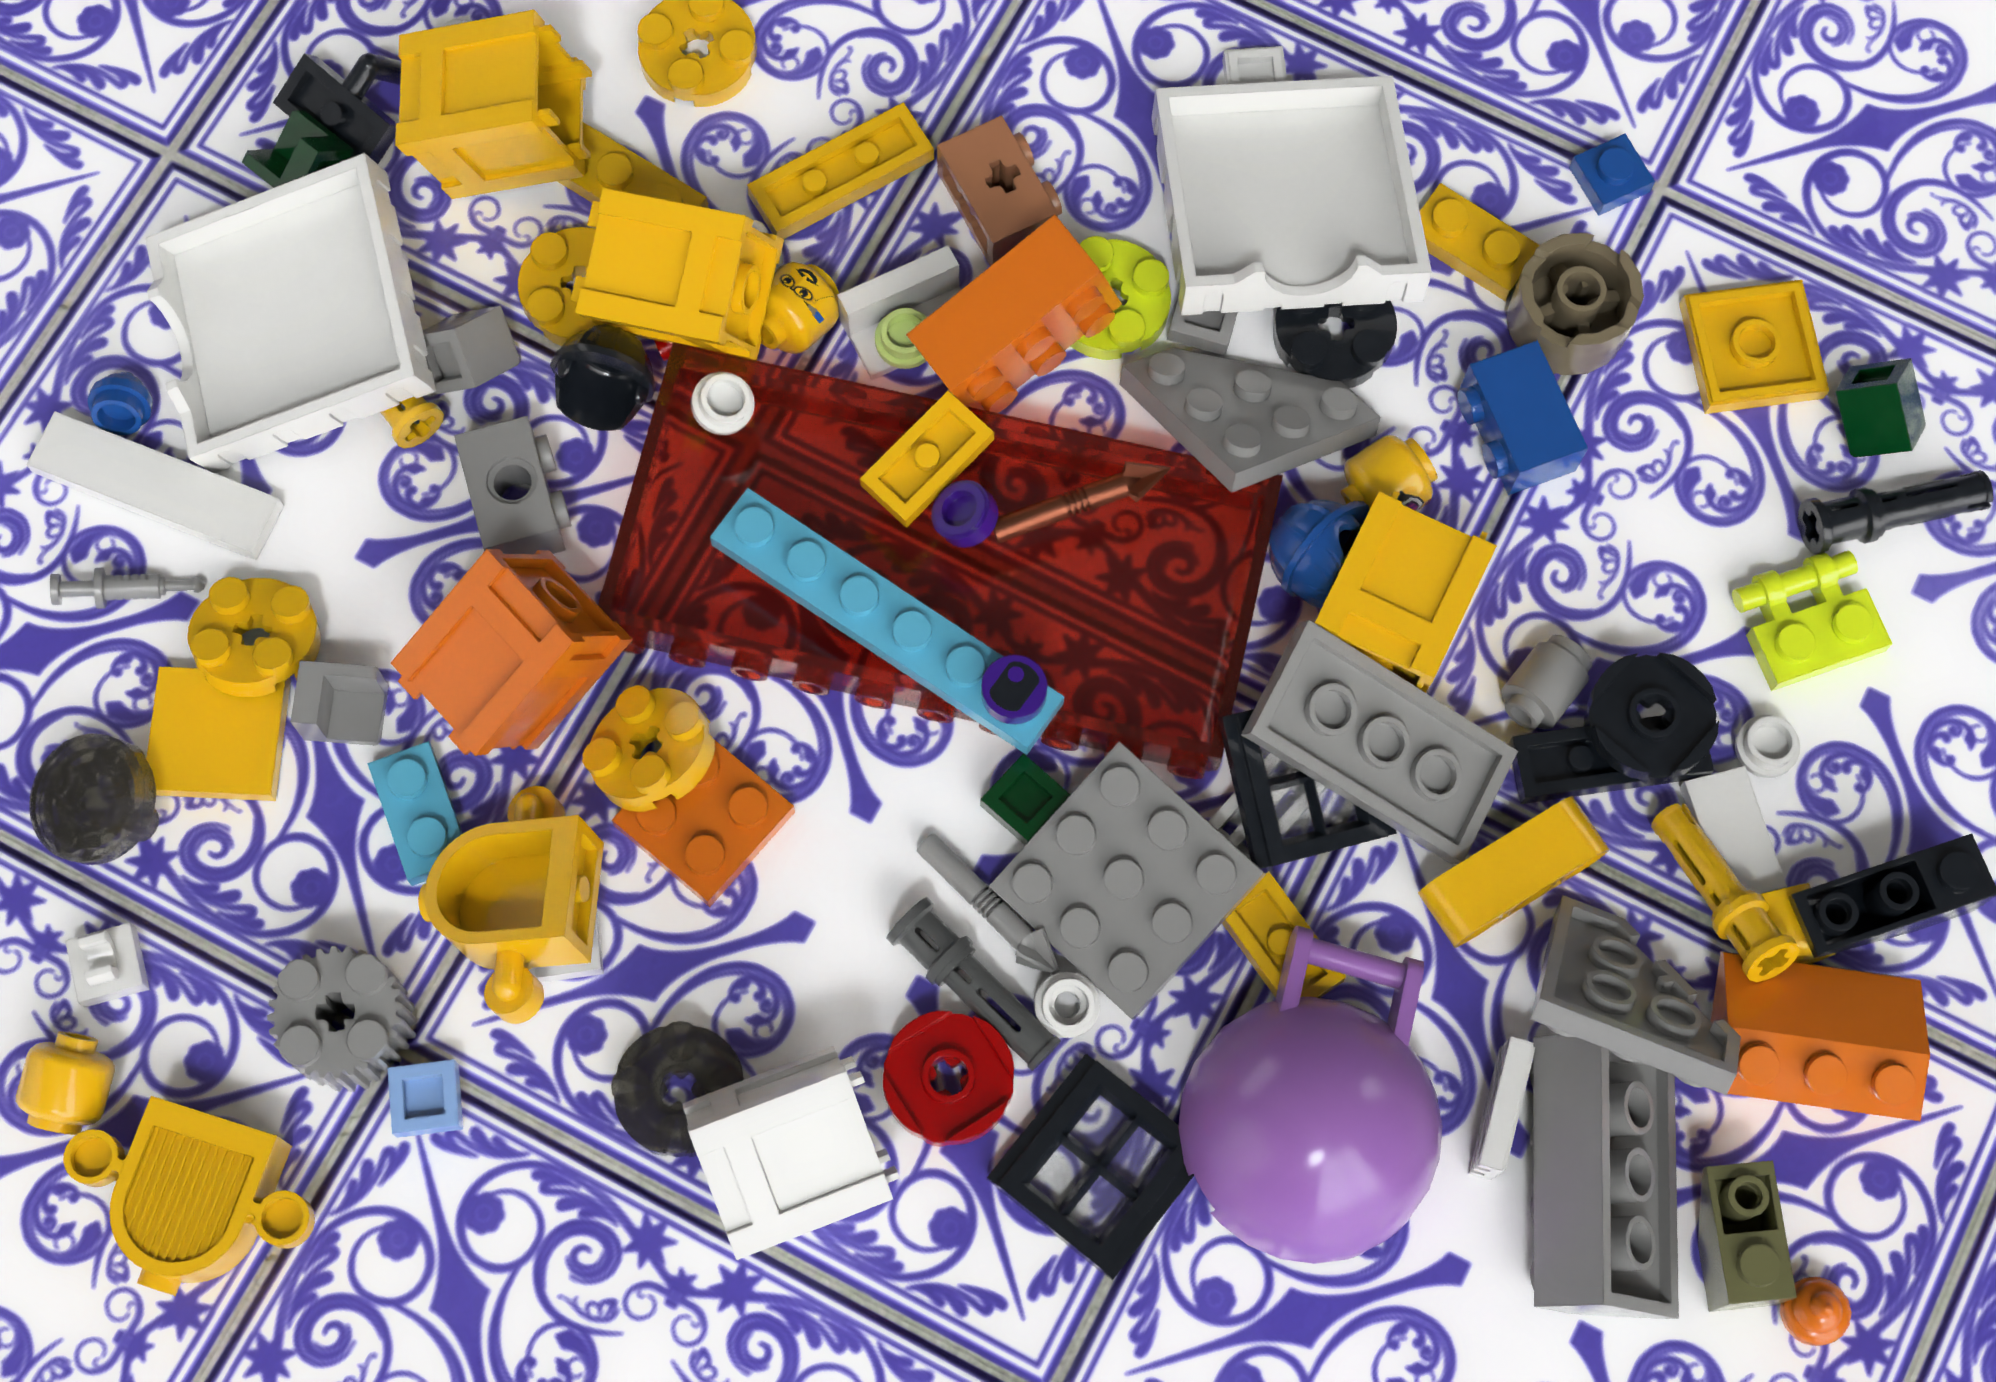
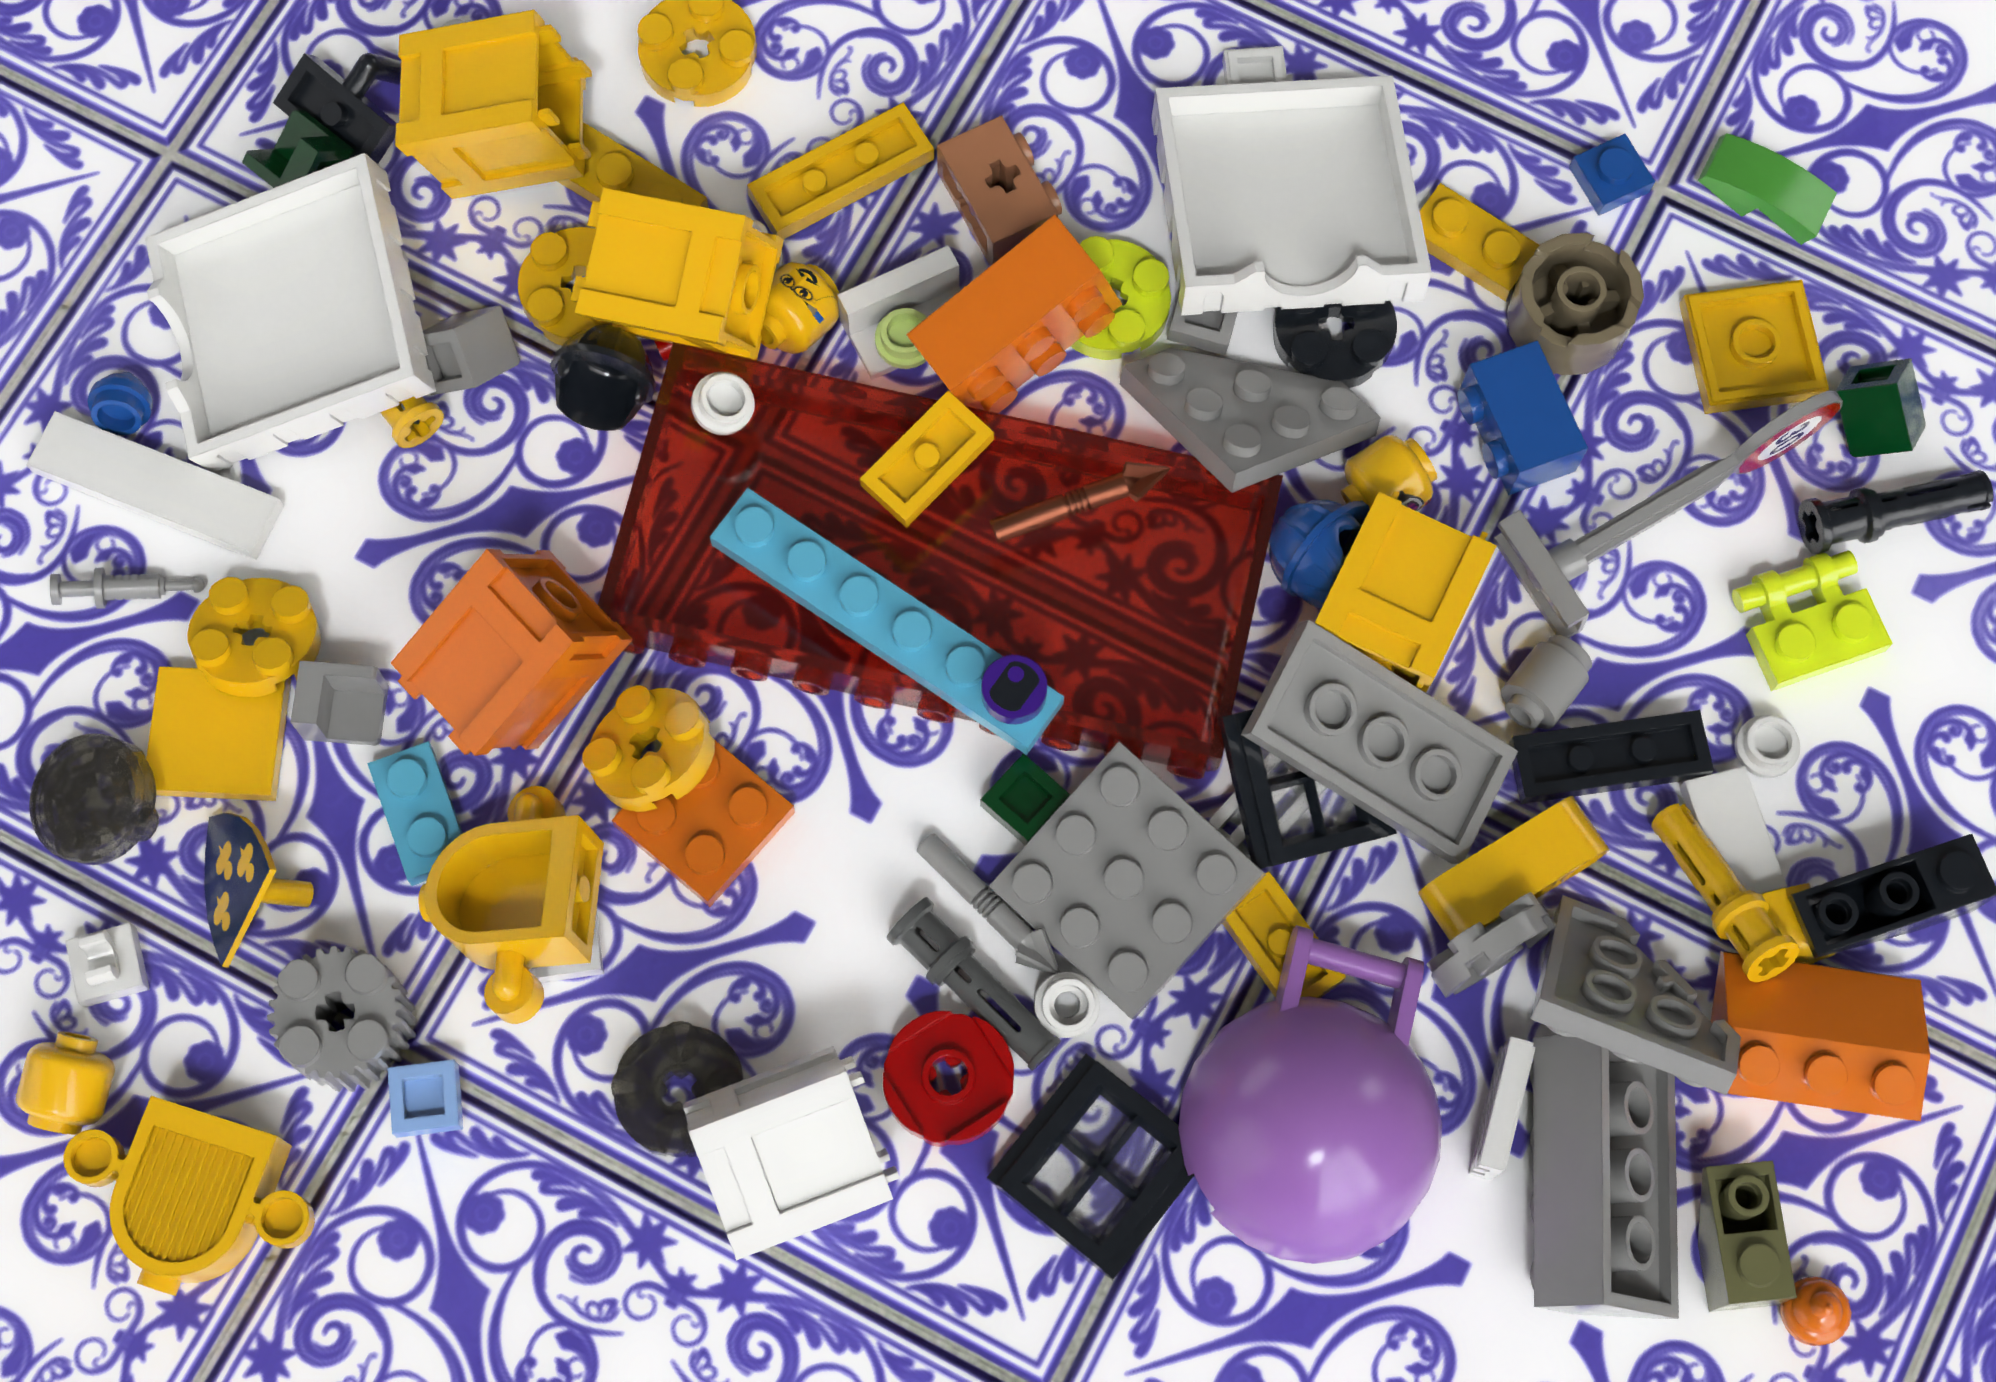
light grey brick [454,416,572,554] -> none
dark purple tile [931,480,998,548] -> none
black plate [1583,652,1719,785] -> none
none -> shield [204,813,314,968]
none -> light grey plate [1426,892,1557,998]
none -> light grey piece [1493,390,1843,638]
none -> bright green slope [1698,133,1837,245]

